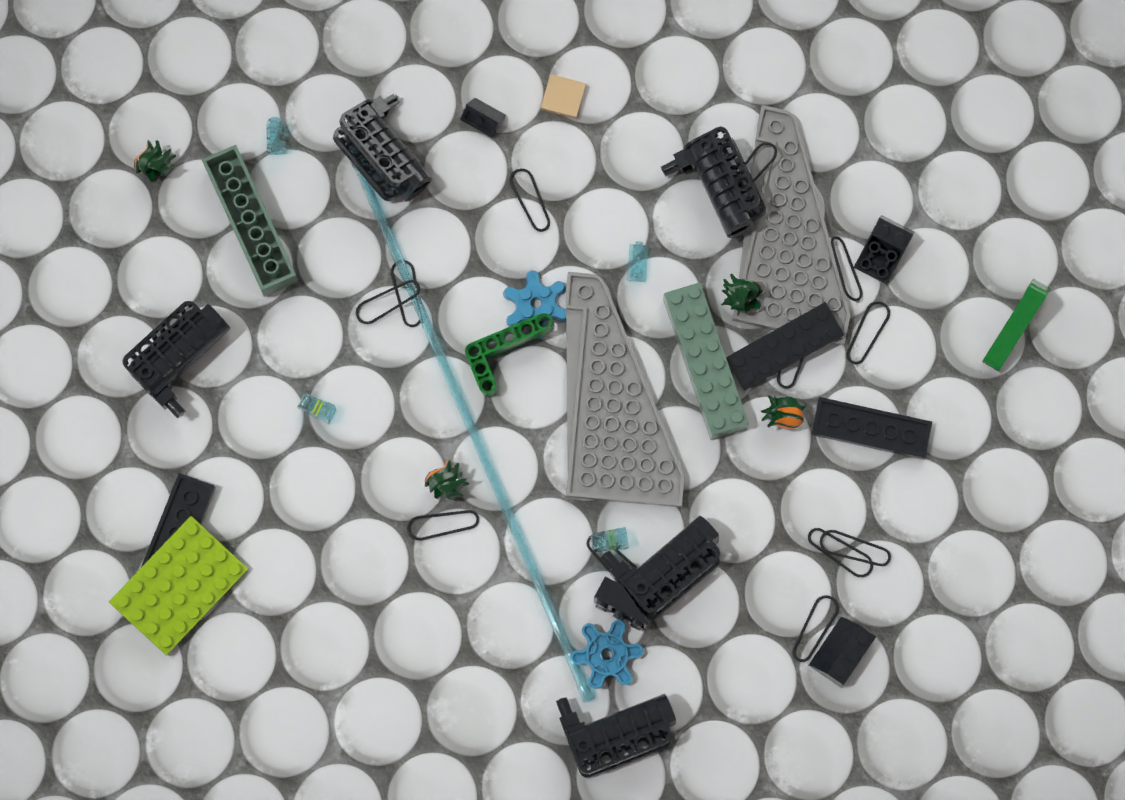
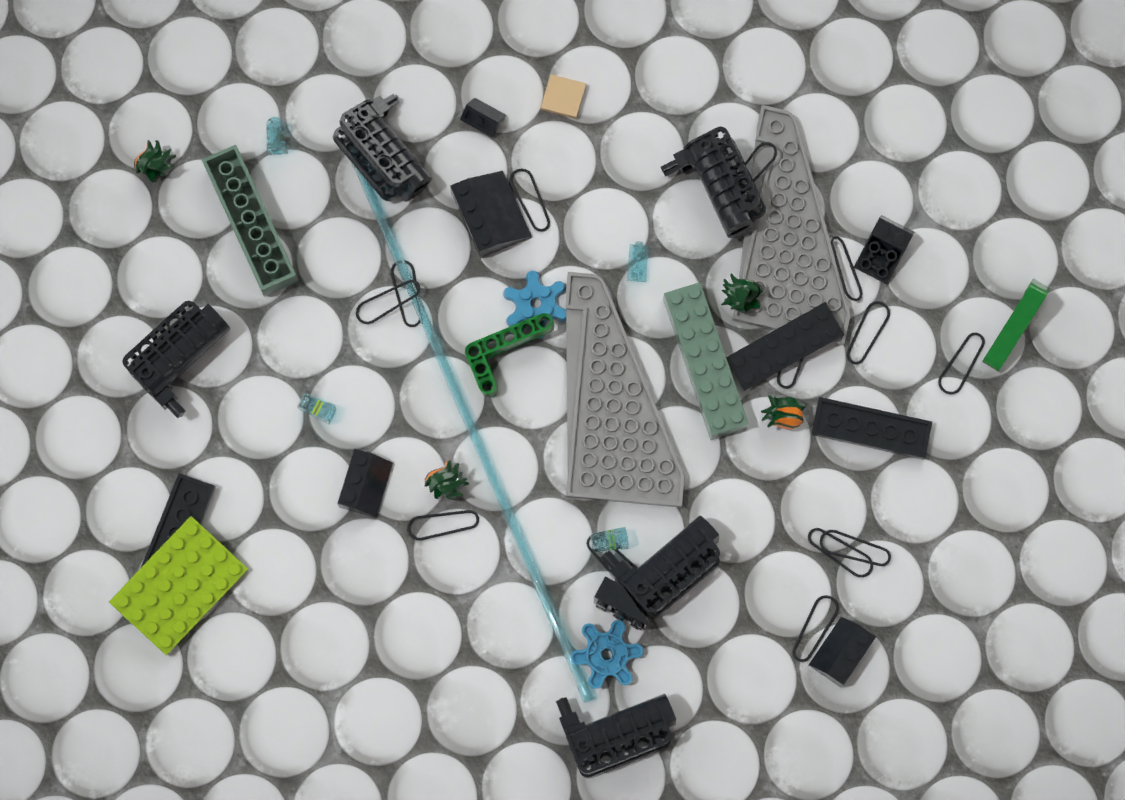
none -> black slope [337,448,393,518]
none -> black slope [450,171,532,258]
none -> black piece [938,332,985,394]

